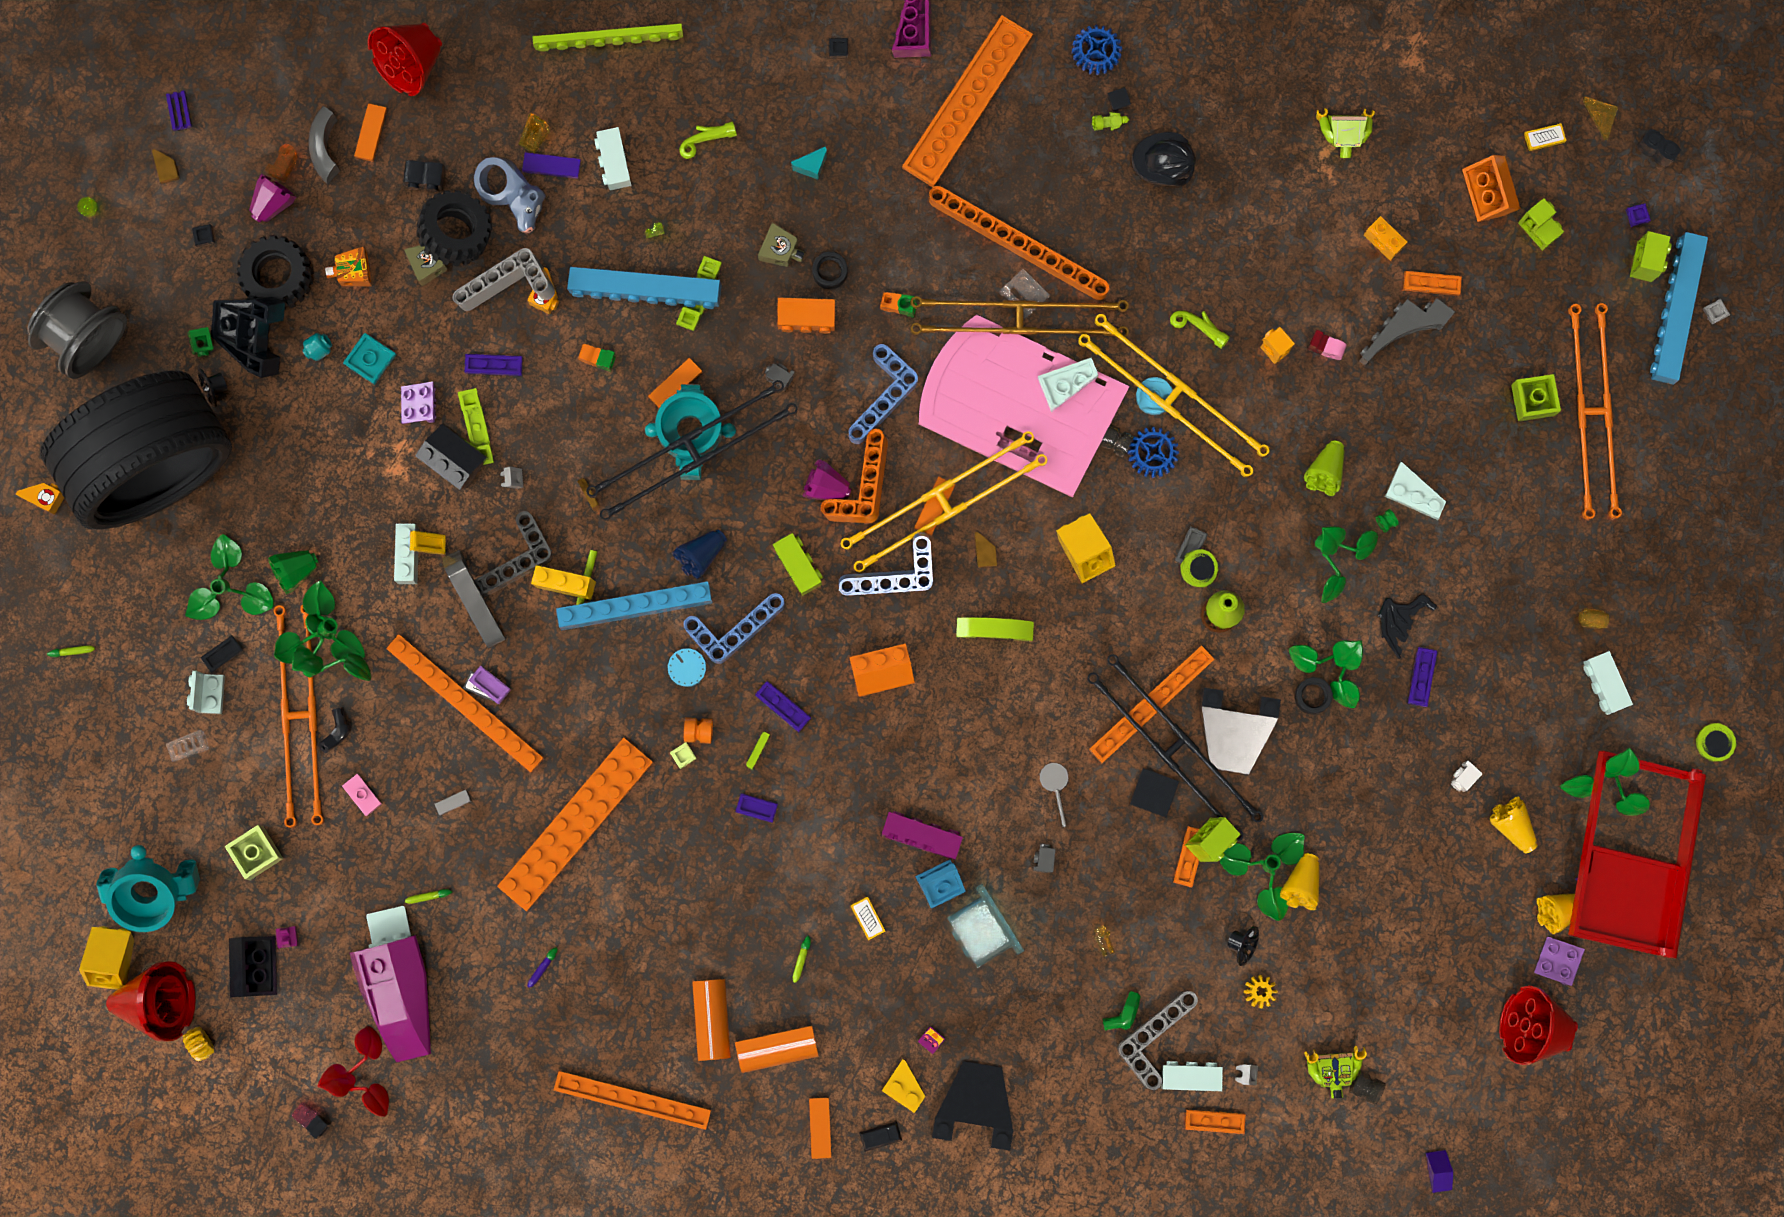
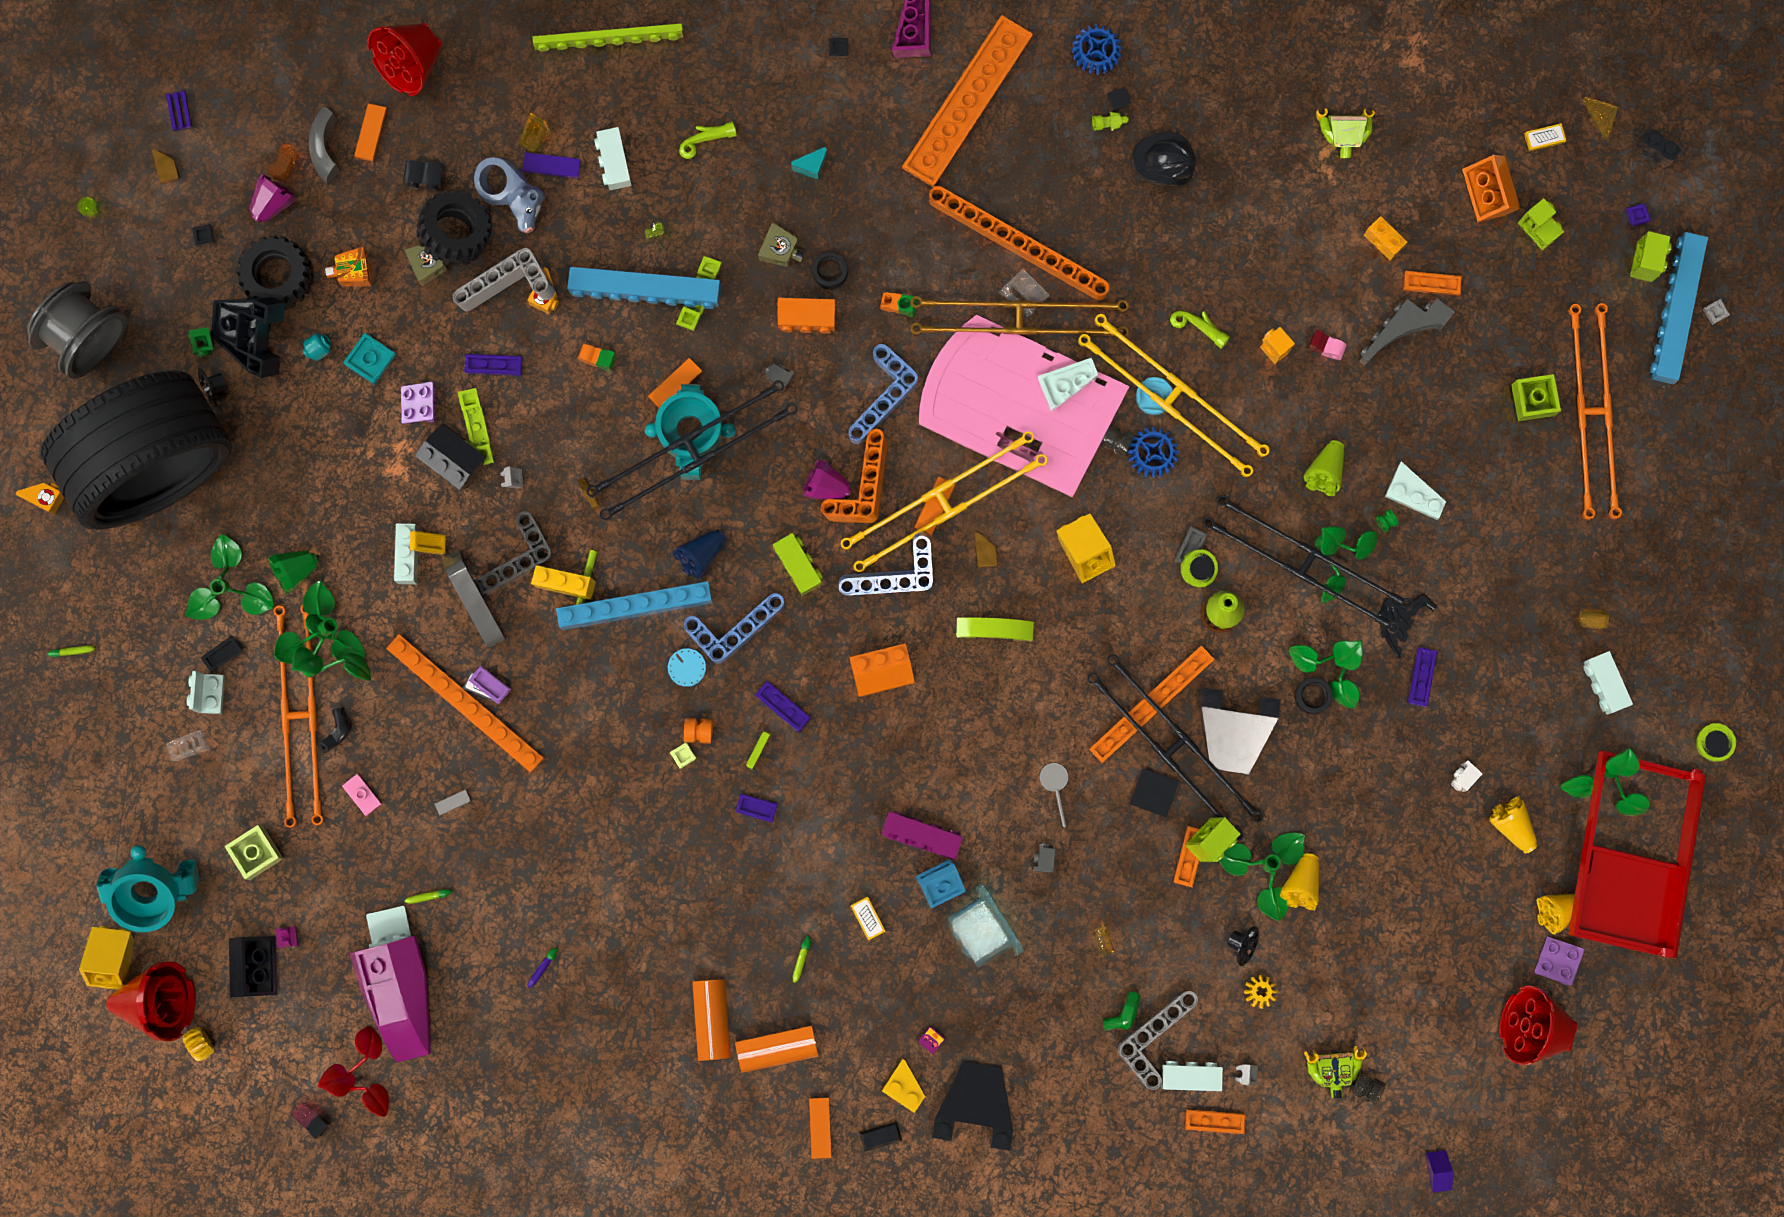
orange plate [497,738,654,912] -> none
orange plate [554,1071,711,1130] -> none
none -> black bar [1203,495,1413,634]

